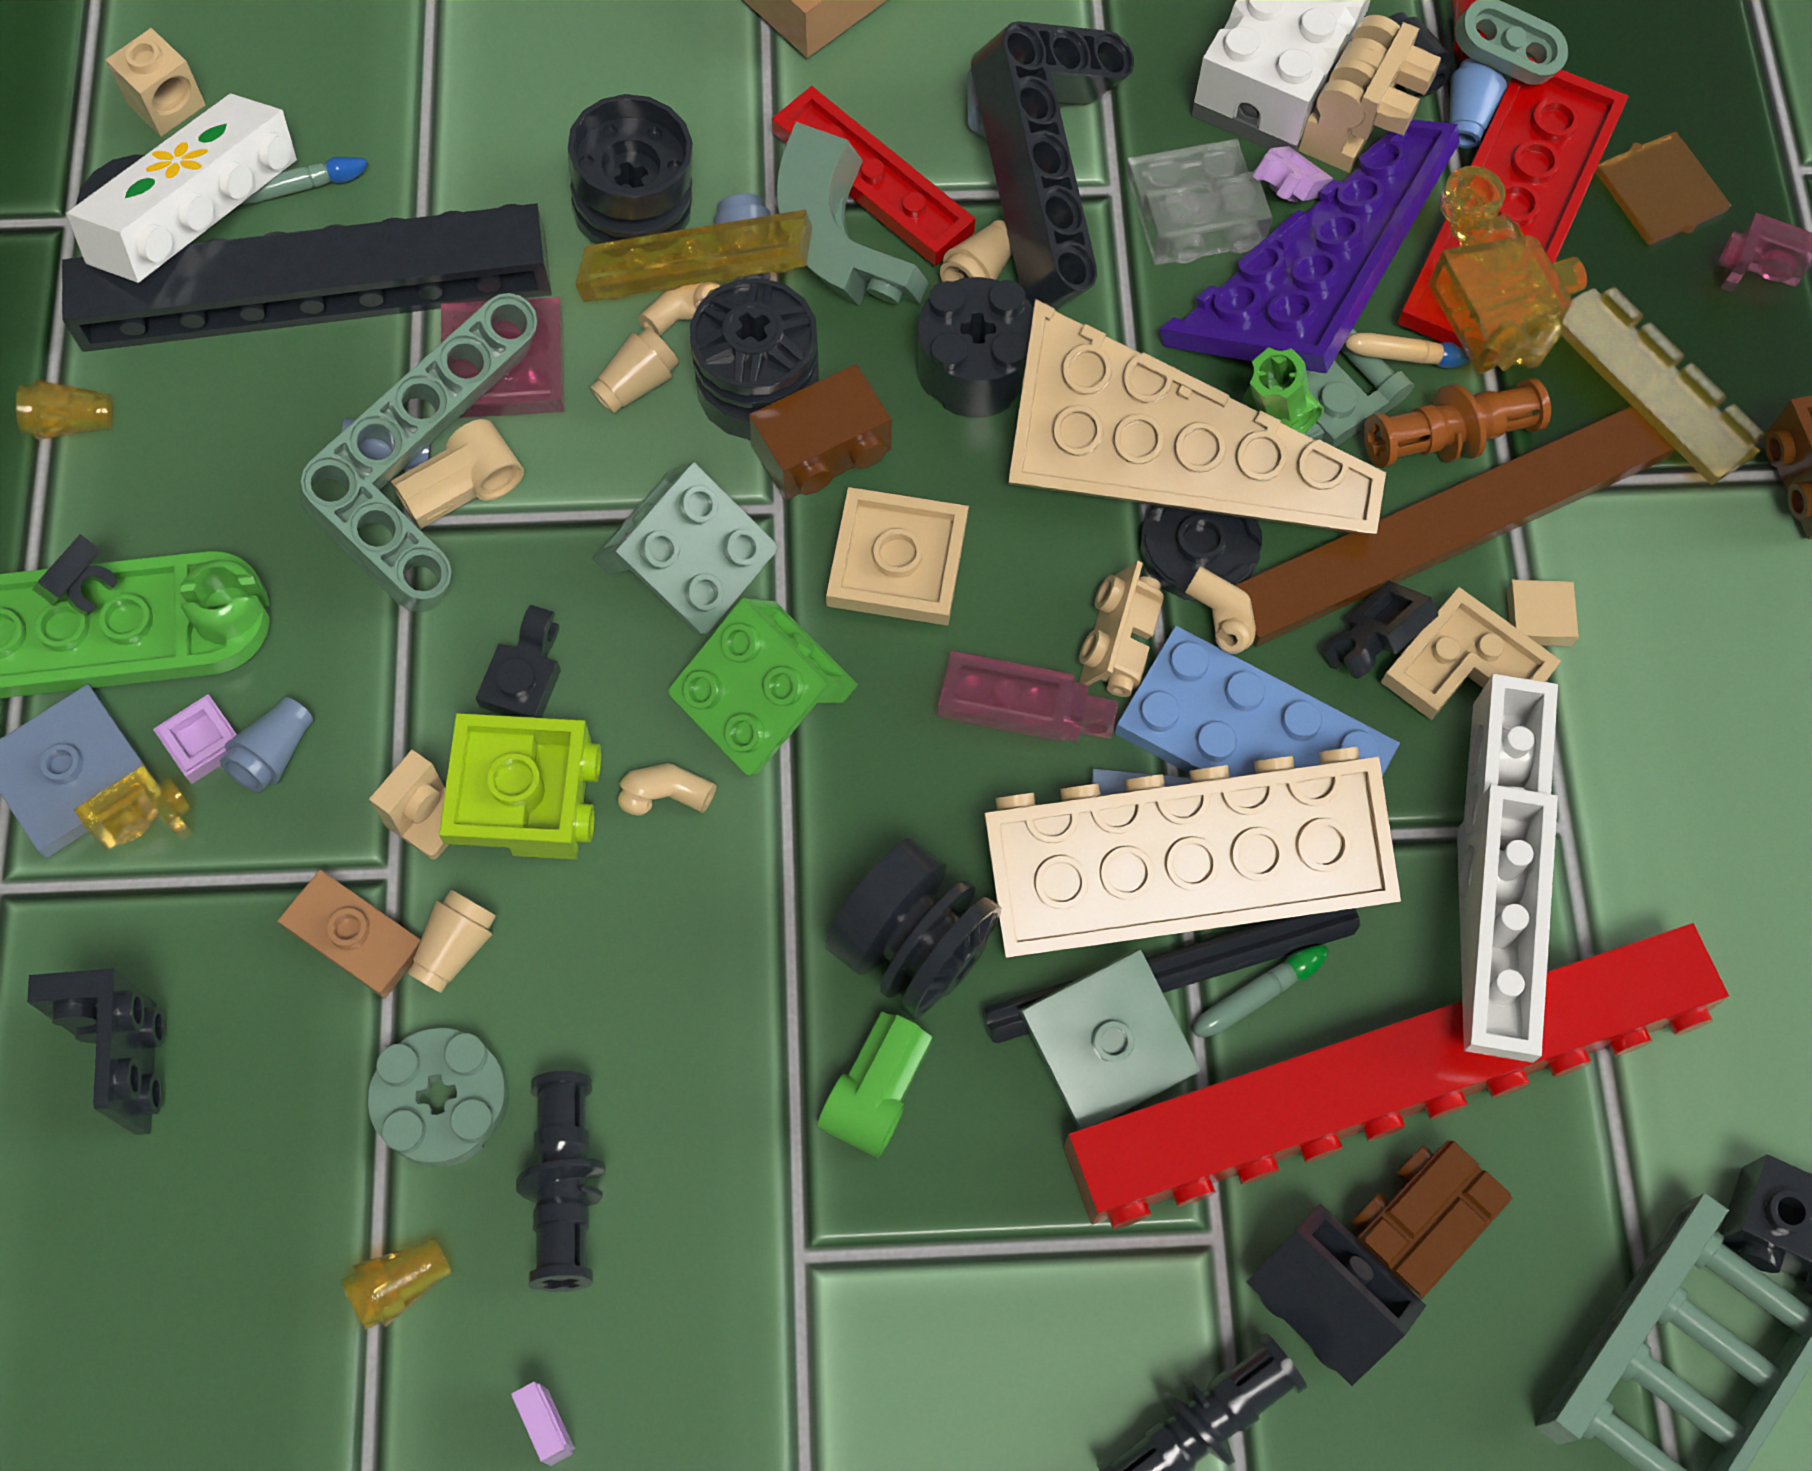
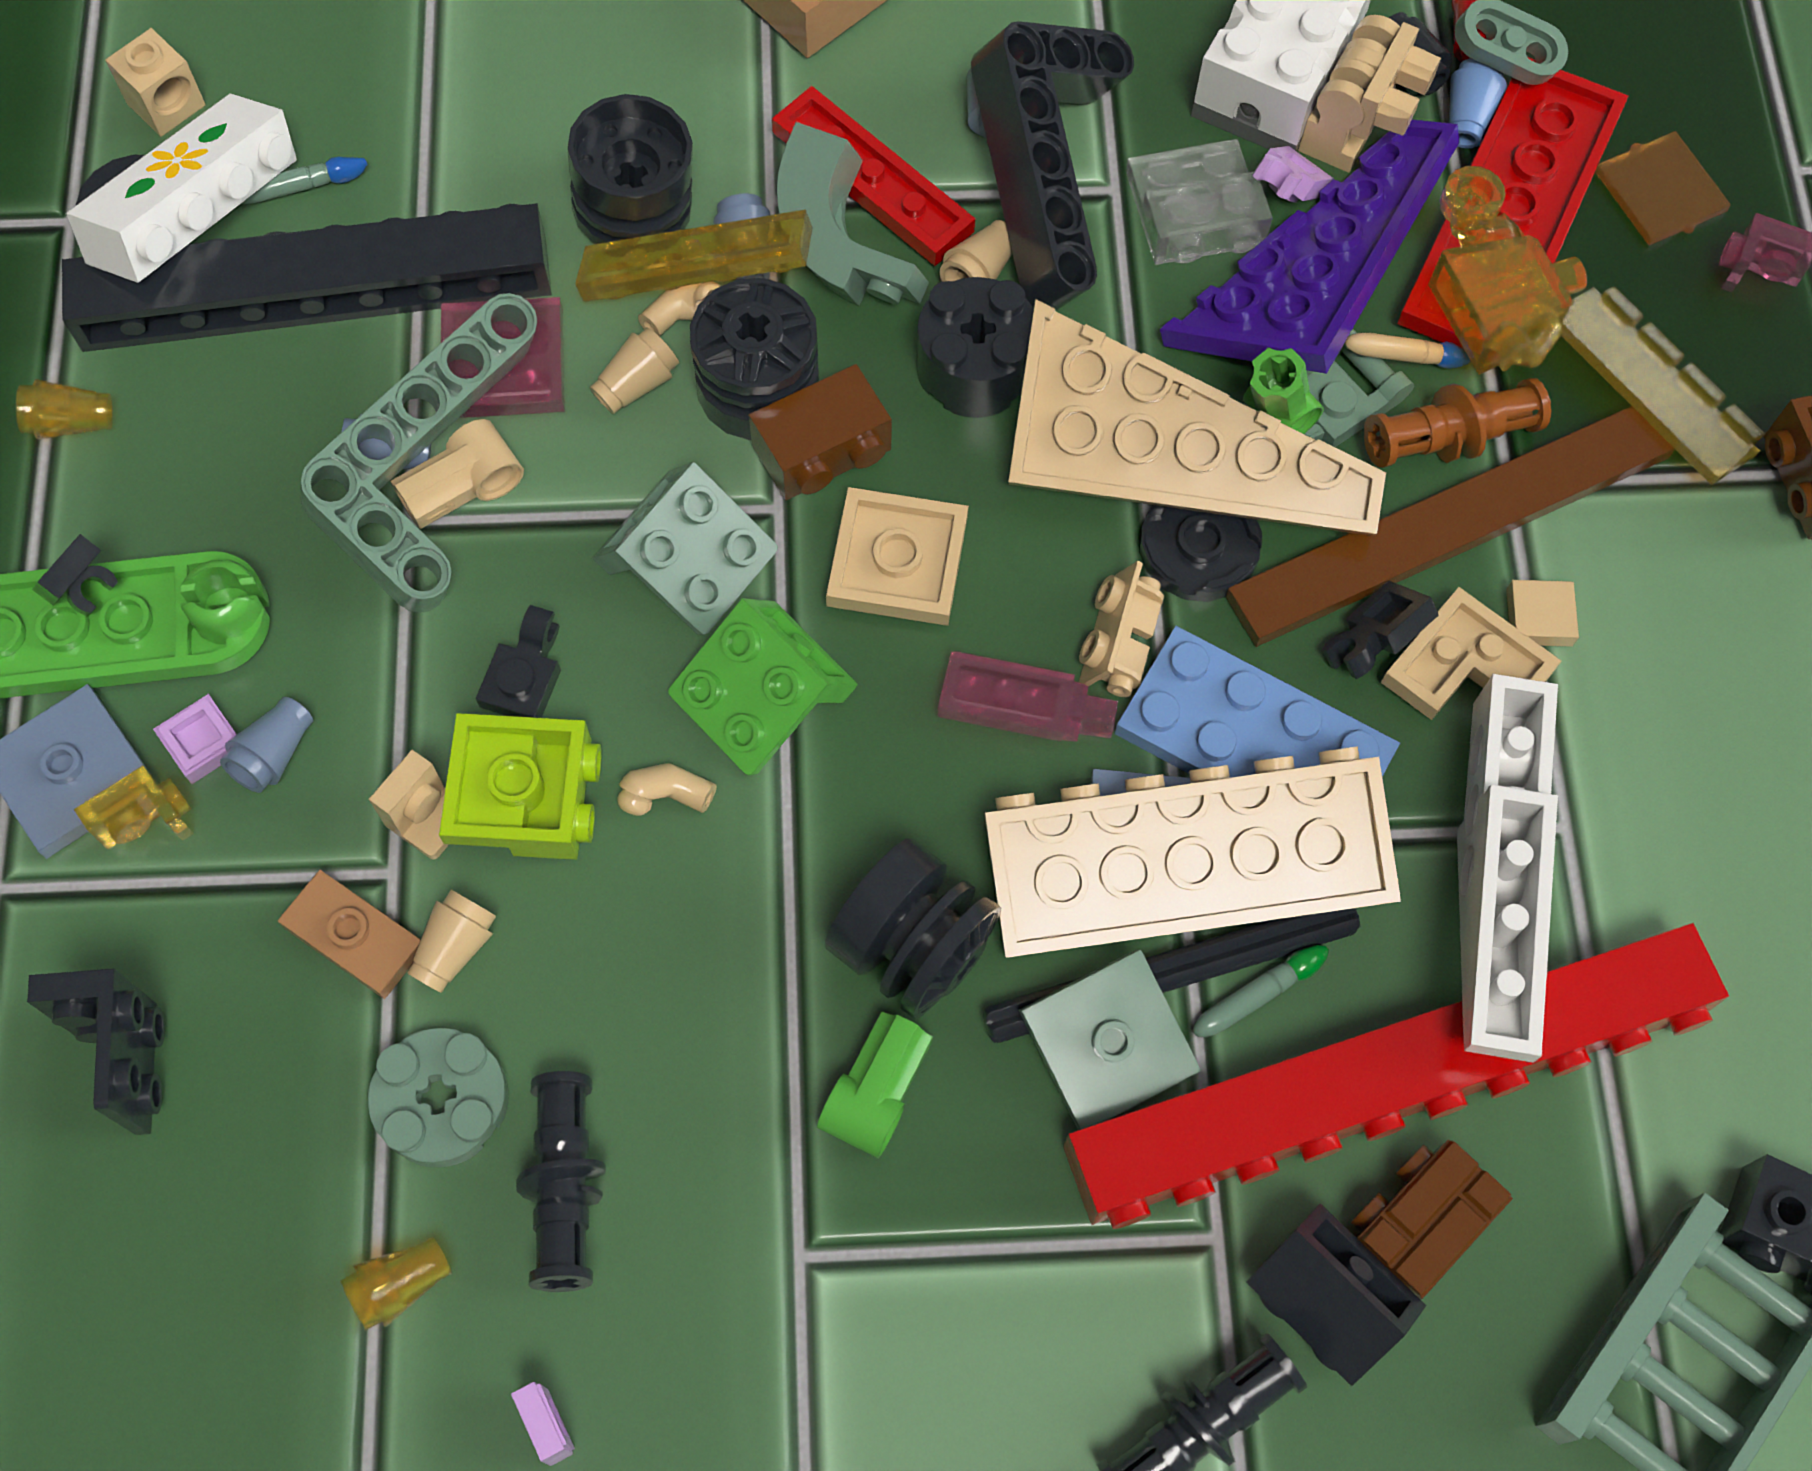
tan arm [1185,566,1256,654] -> none

